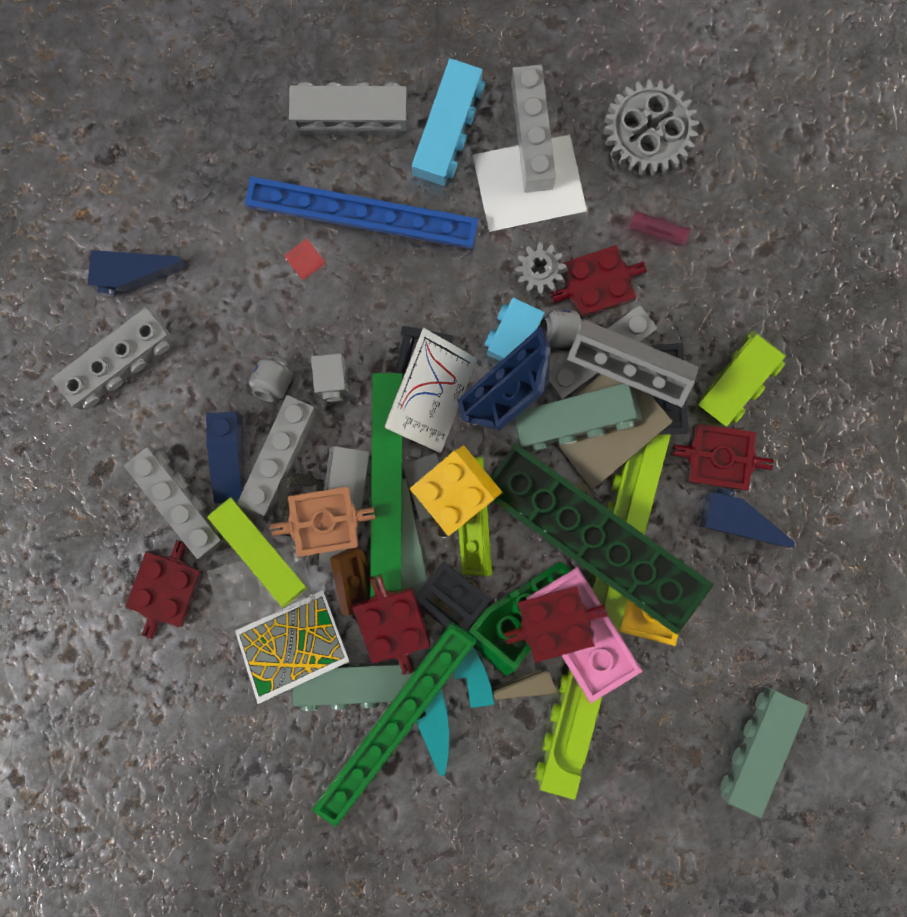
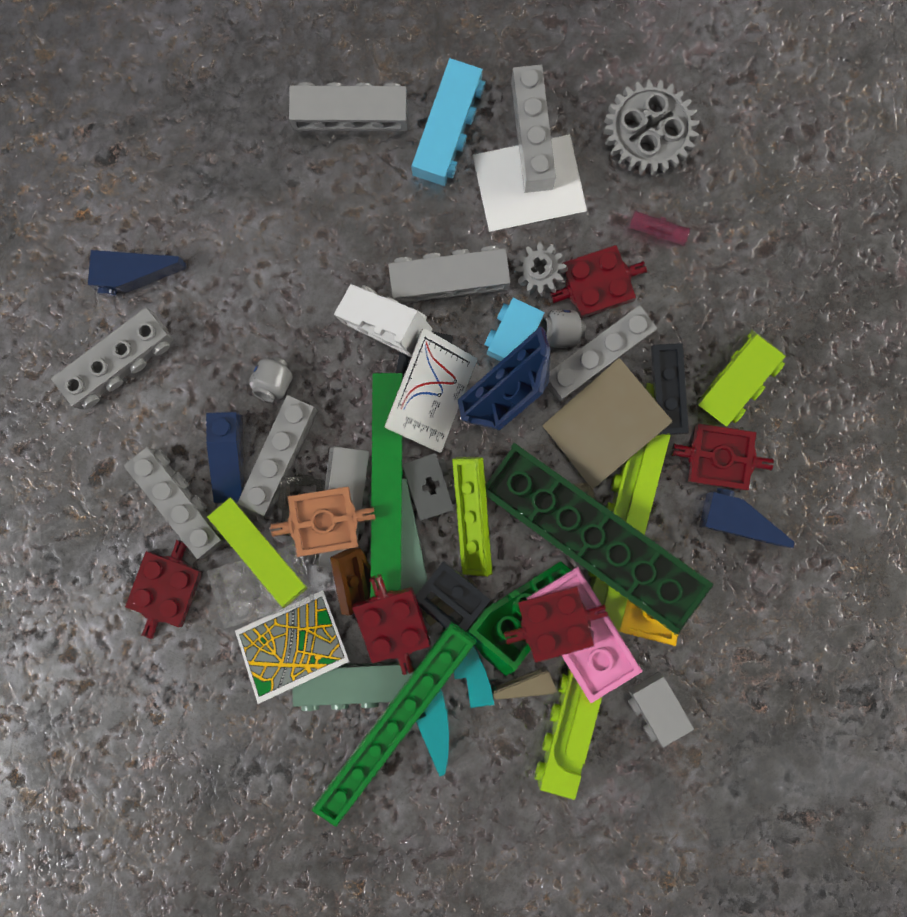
blue plate [245,176,478,250] -> none
clear tile [284,239,325,280] -> none
light grey brick [311,353,351,404] -> none
yellow brick [410,445,502,536] -> none
sand green brick [515,383,643,452] -> none
light grey brick [567,320,699,407] -> none
sand green brick [720,687,808,818] -> none
none -> white wedge [334,284,432,357]
none -> light grey brick [388,246,510,303]
none -> light grey brick [628,672,694,748]

